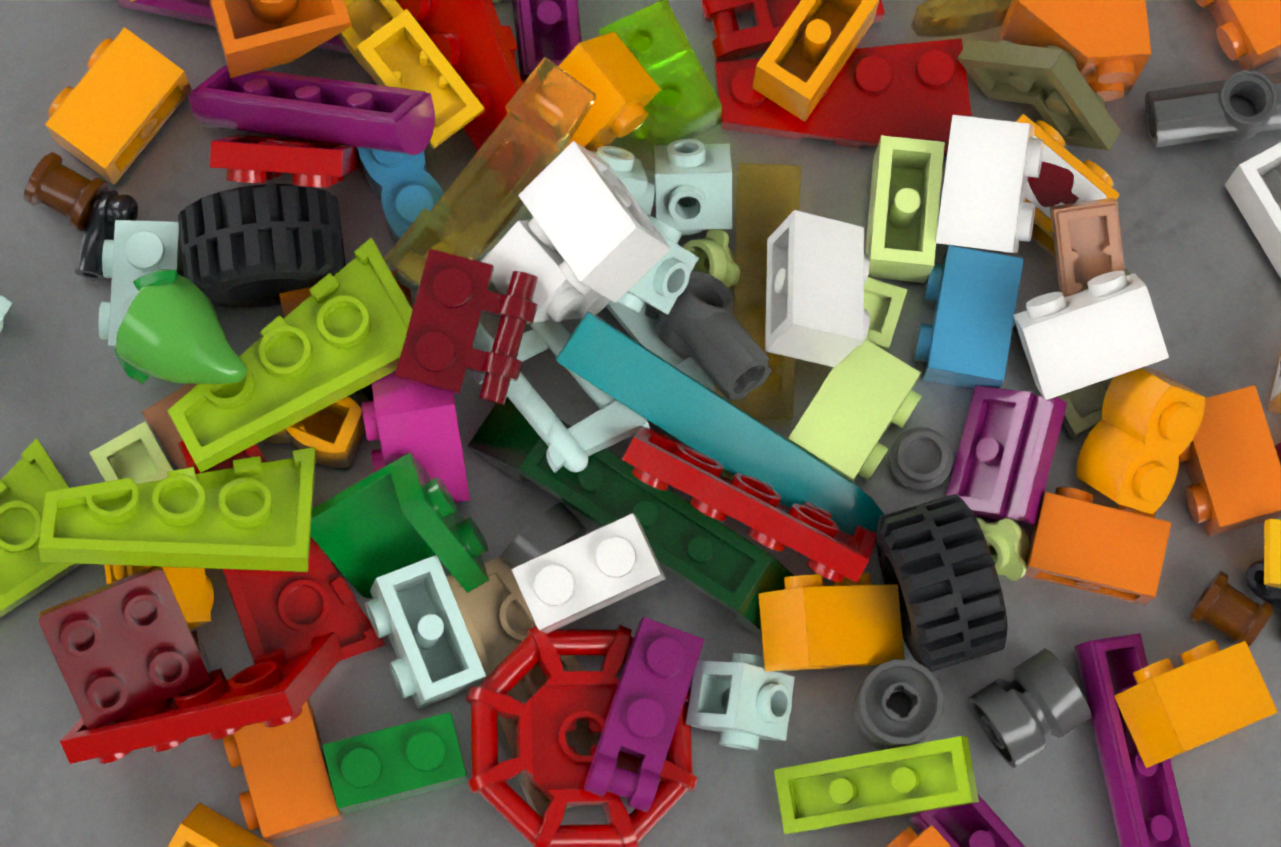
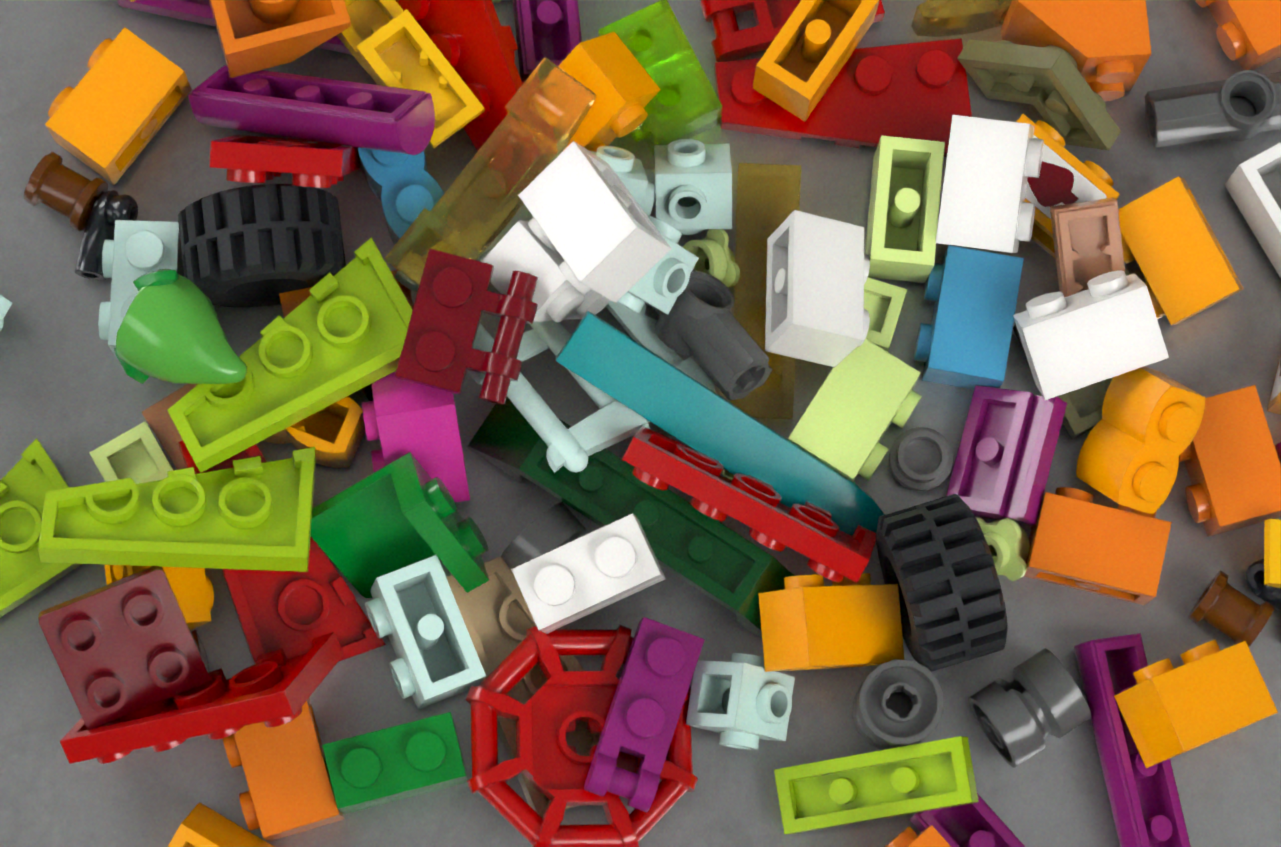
none -> light orange brick [1118,176,1244,325]

